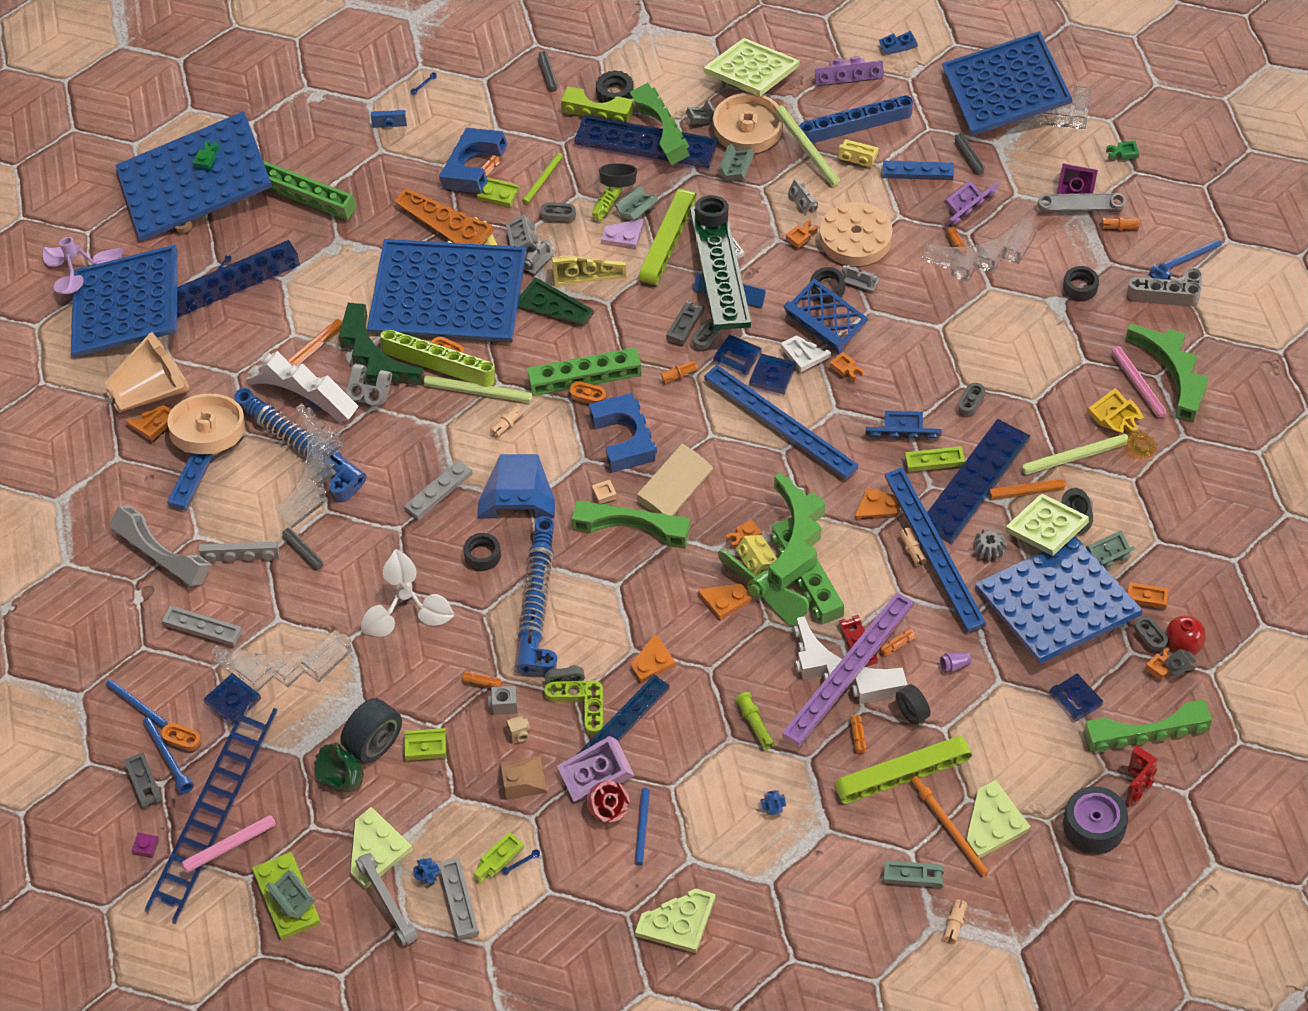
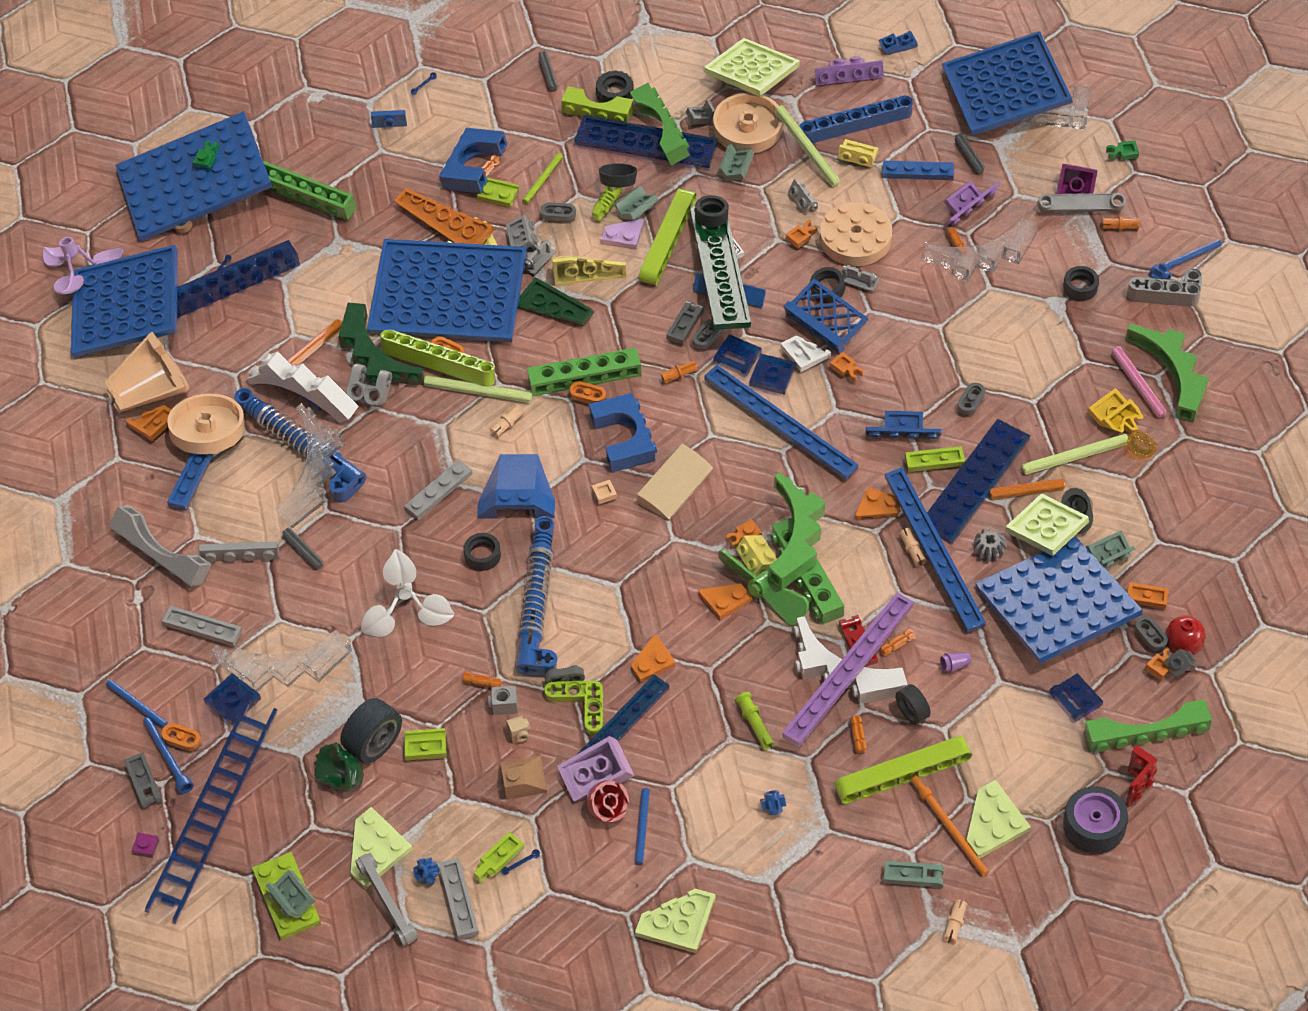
bright pink axle [182,815,276,872] -> none
bright green arch [571,500,691,548] -> none

